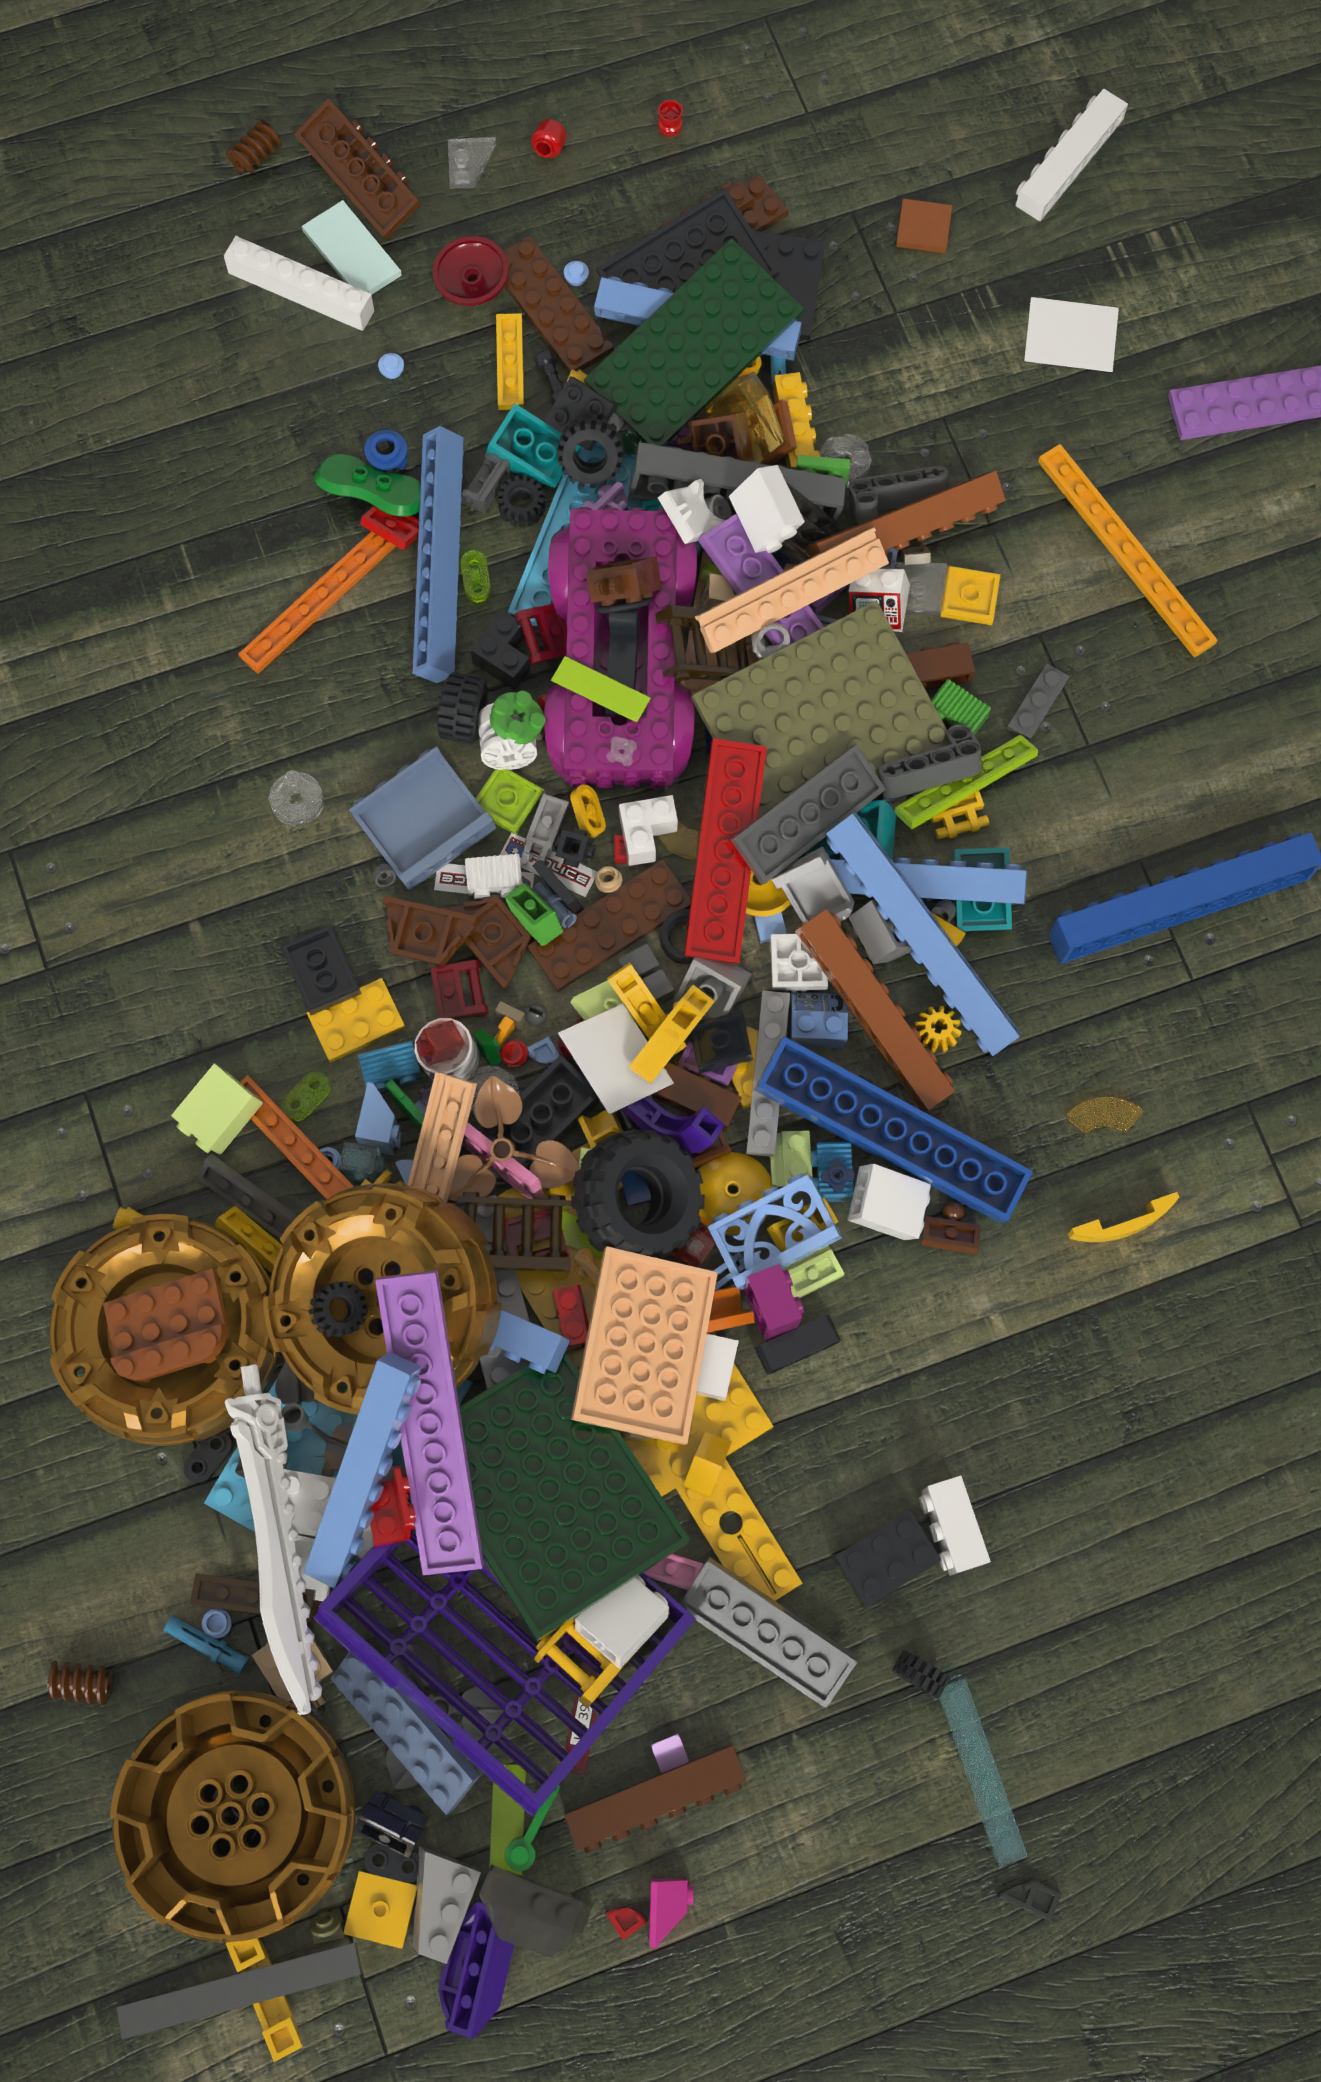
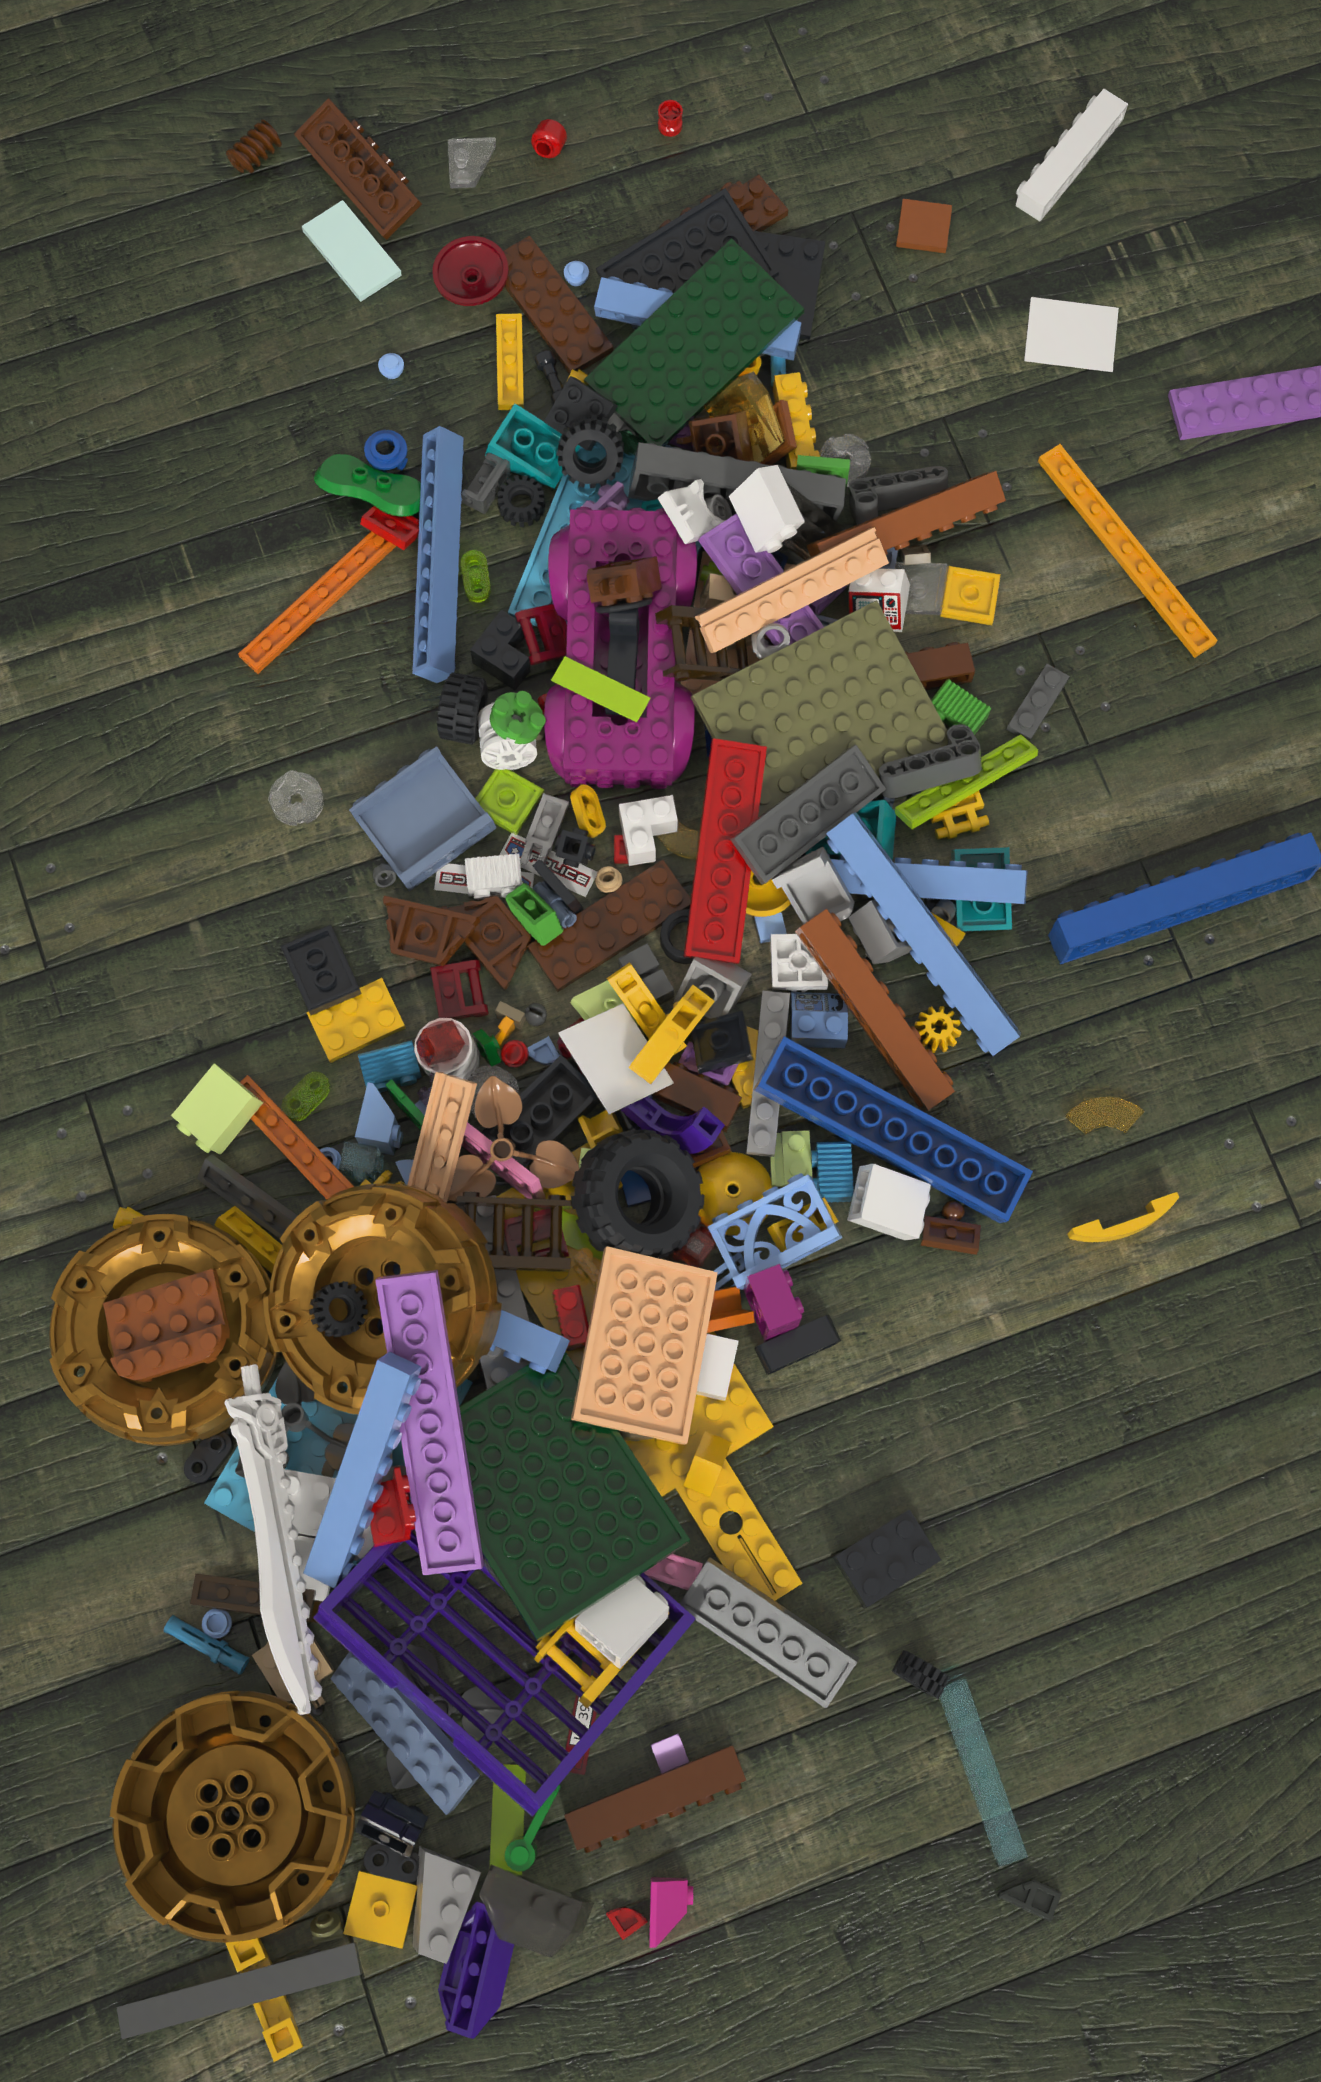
reddish brown piece [47,1661,114,1705] -> none
white brick [224,236,374,331] -> none
clear plate [607,736,637,767] -> none
yellowish green plate [782,1245,844,1298] -> none
dark blue plate [820,1159,855,1193] -> none
white brick [919,1476,991,1576] -> none

